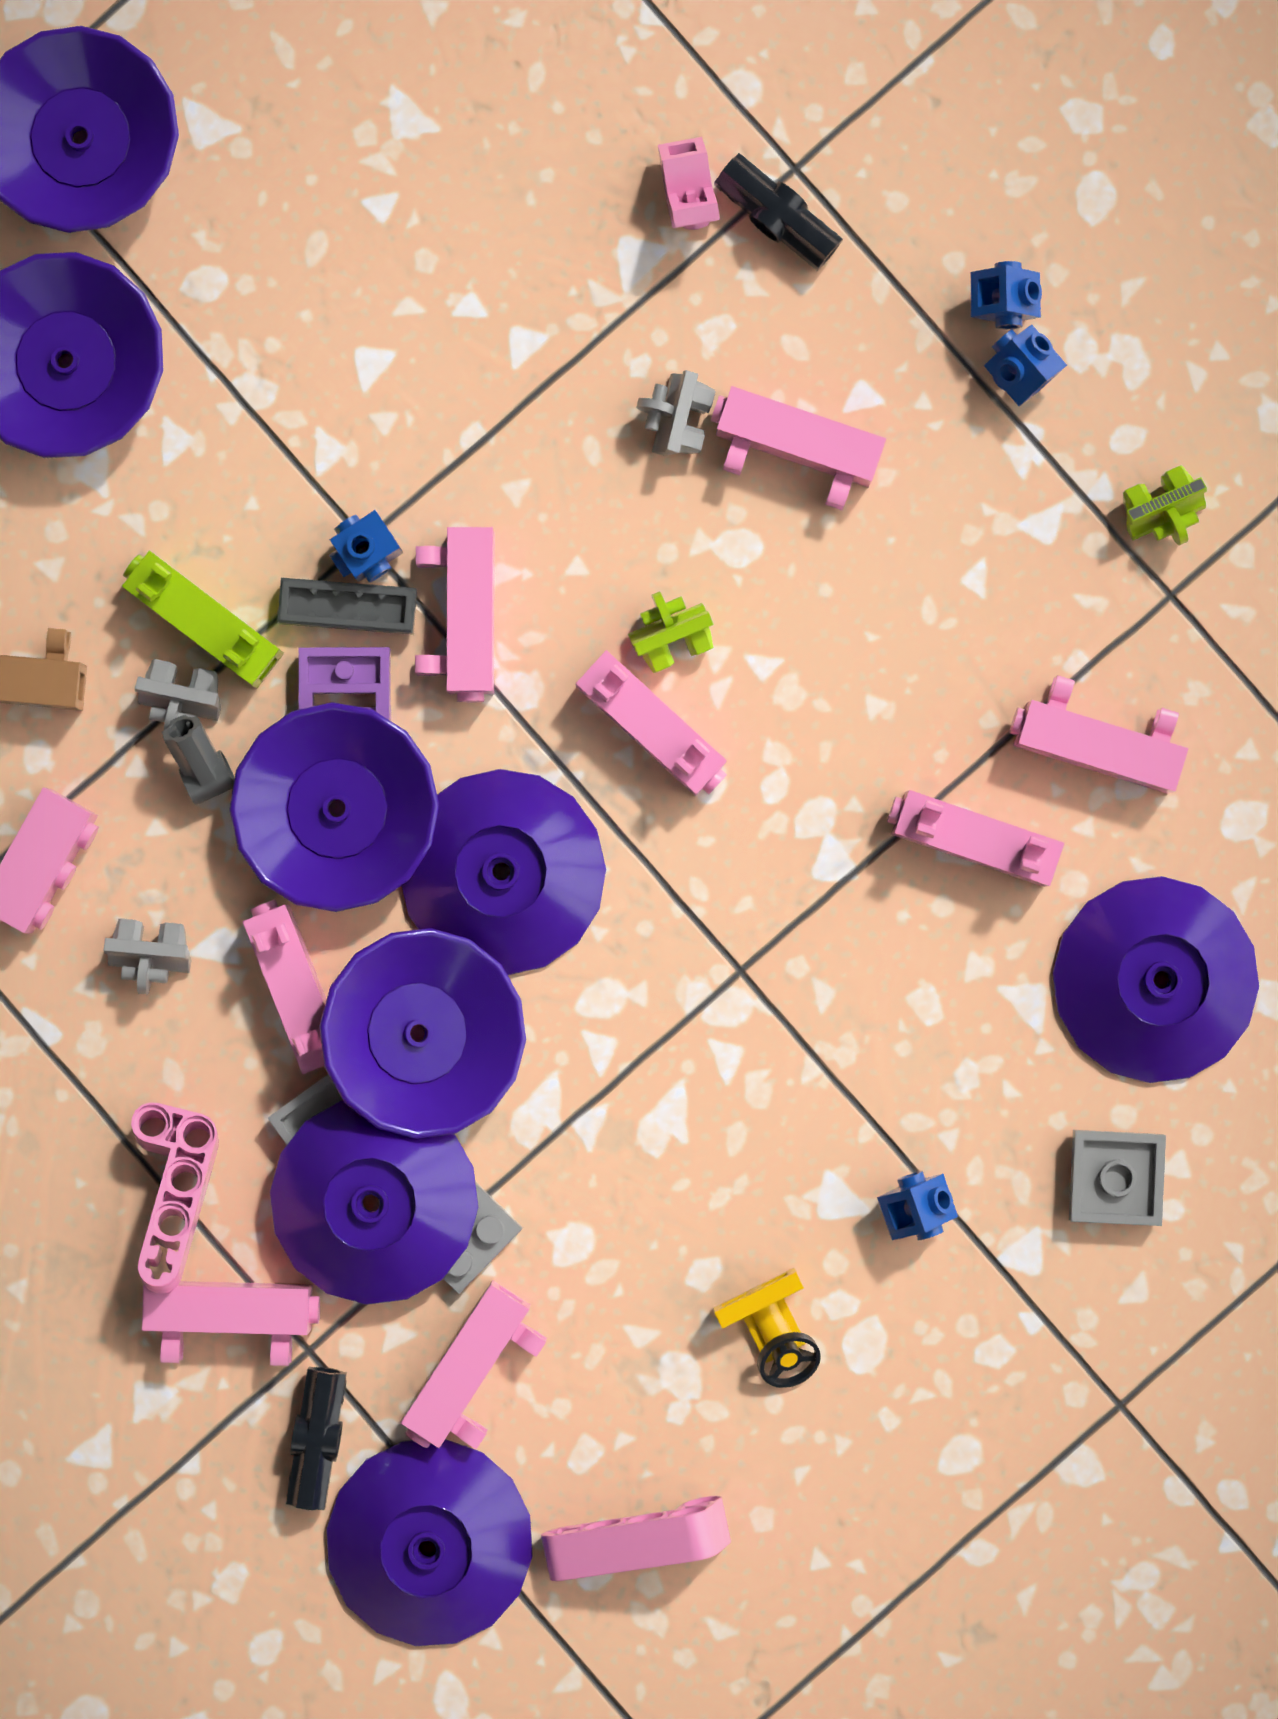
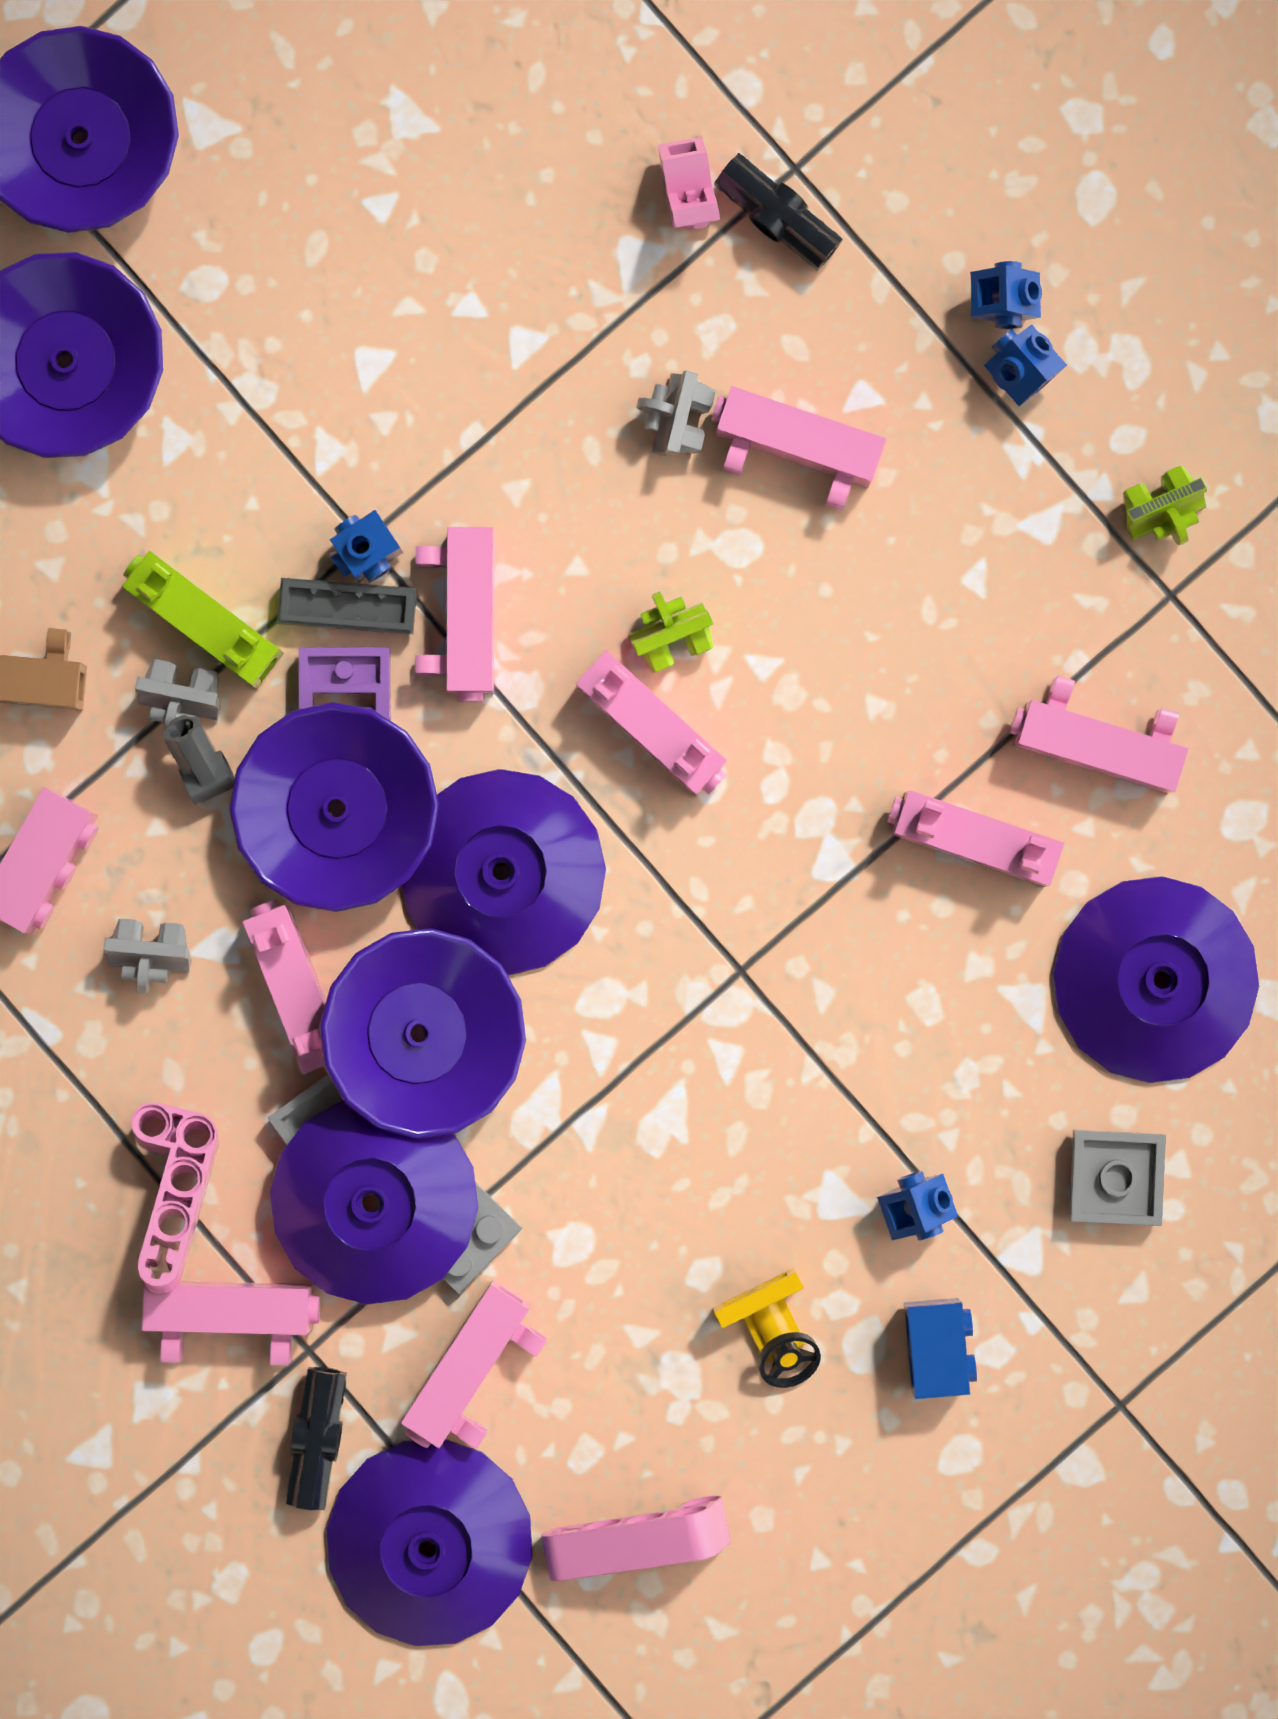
none -> blue brick [904,1298,977,1399]

